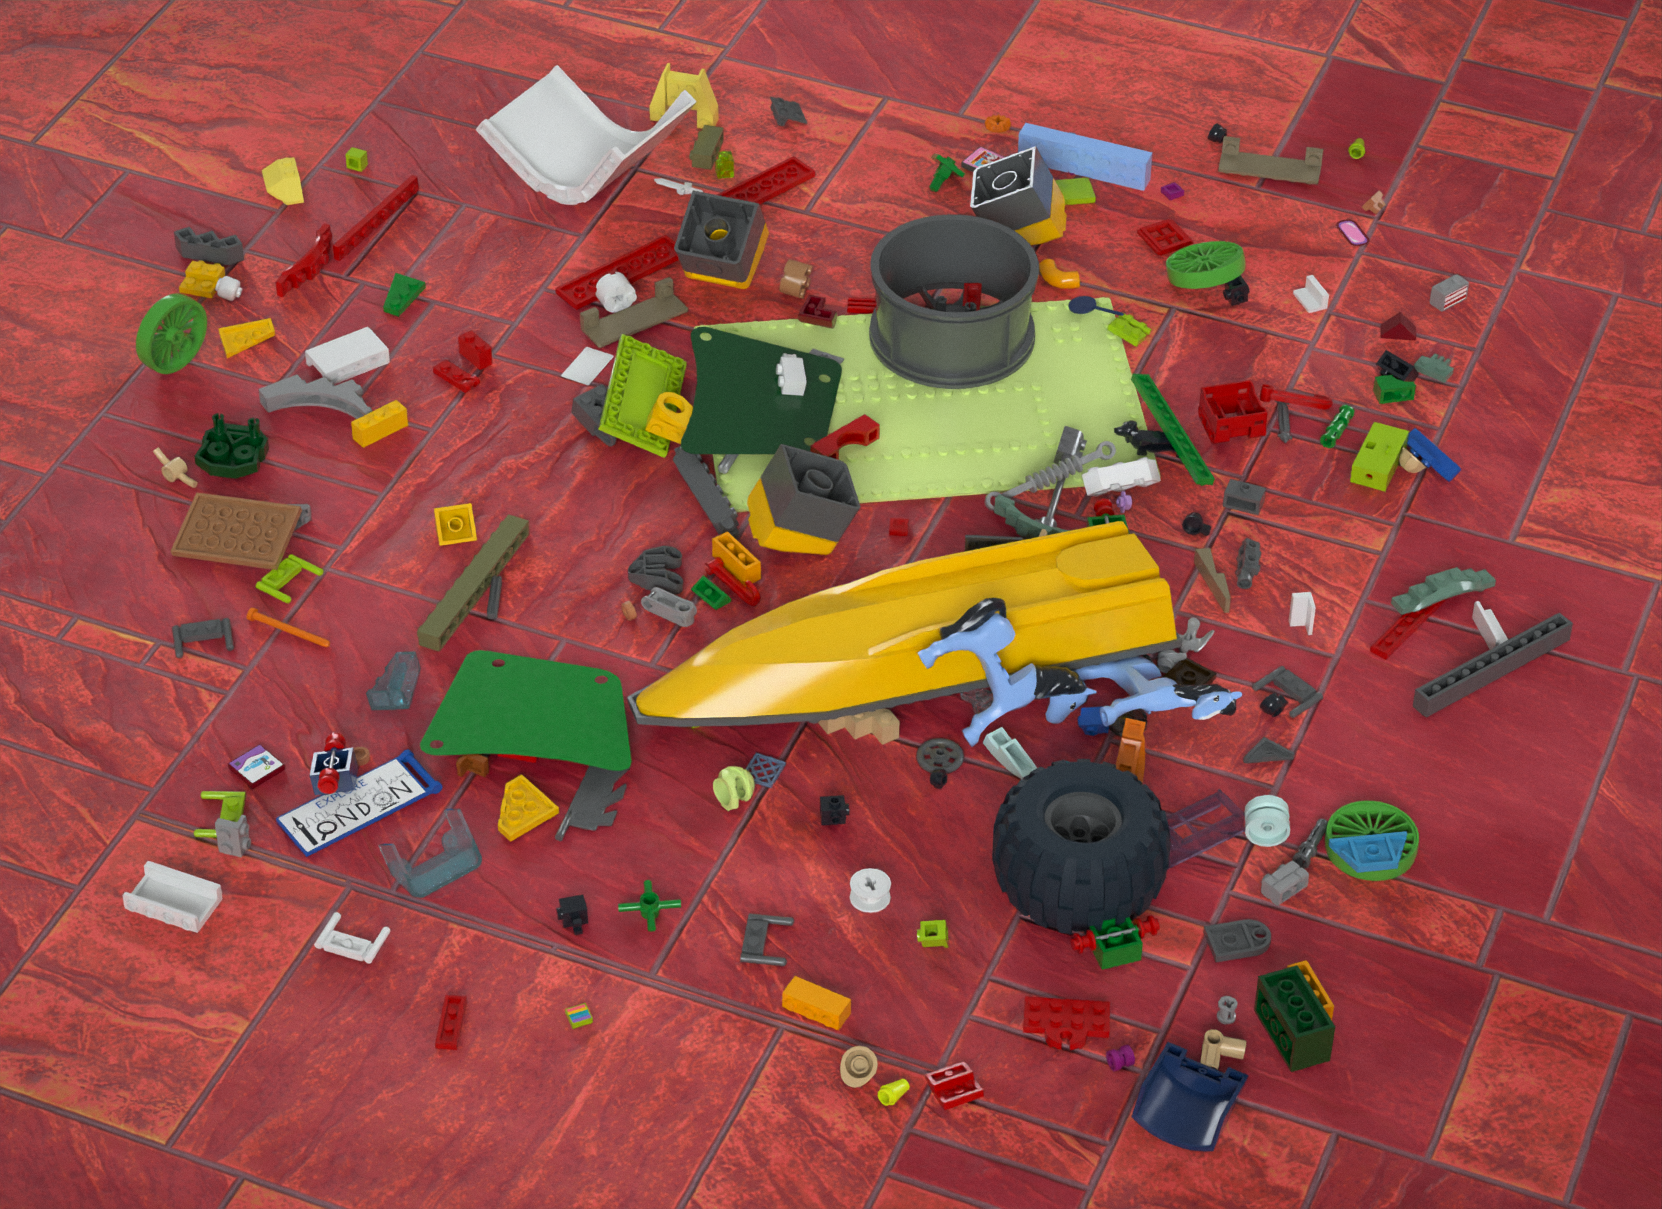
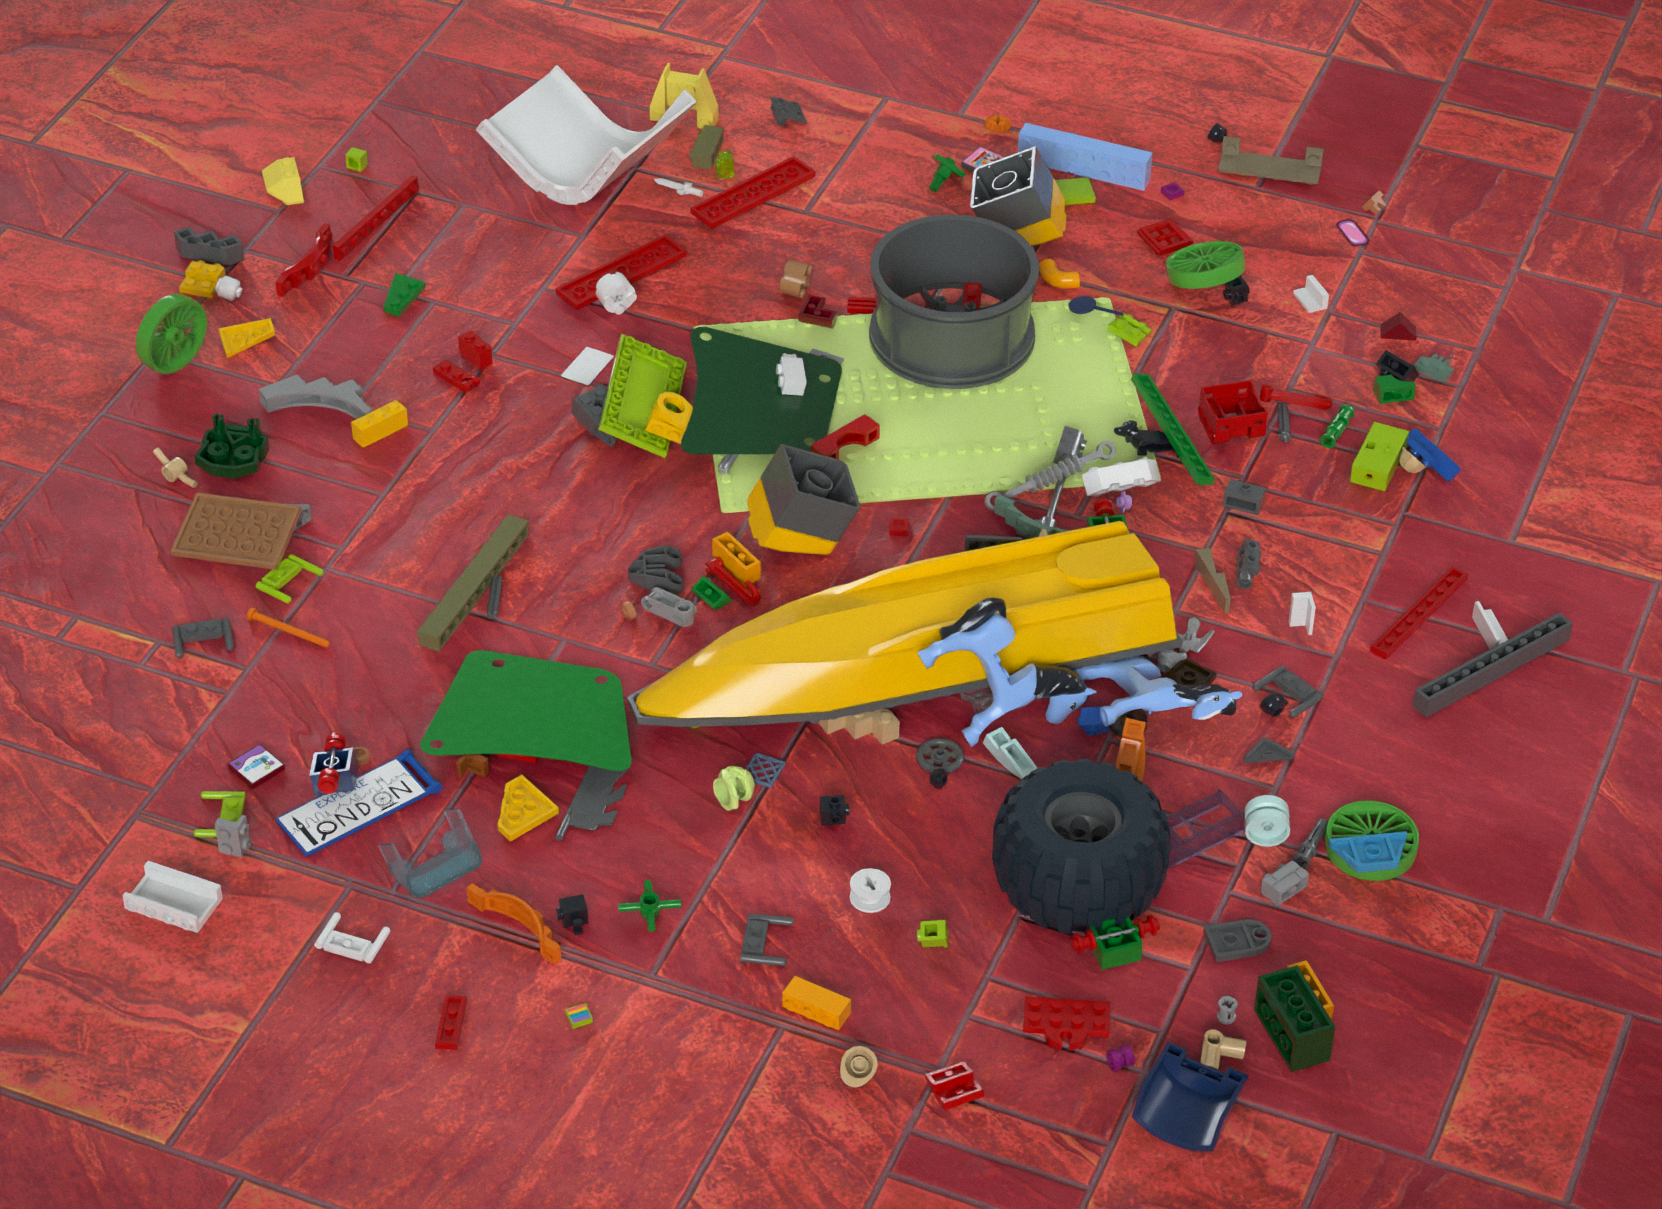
white panel [305,327,390,384] -> none
clear light blue wedge [366,651,421,710] -> none
yellow slope [434,503,477,546] -> none
dark tan bracket [580,277,688,348] -> none
dark grey hinge [673,445,739,538] -> none
dark grey piece [674,190,769,289] -> none
neon yellow cone [878,1079,910,1106] -> none
black piece [1182,512,1211,536] -> none
lime cone [1348,138,1365,159] -> none
sand green piece [1391,567,1496,615] -> none
light grey brick [1430,274,1469,312] -> none
none -> orange piece [466,883,561,965]

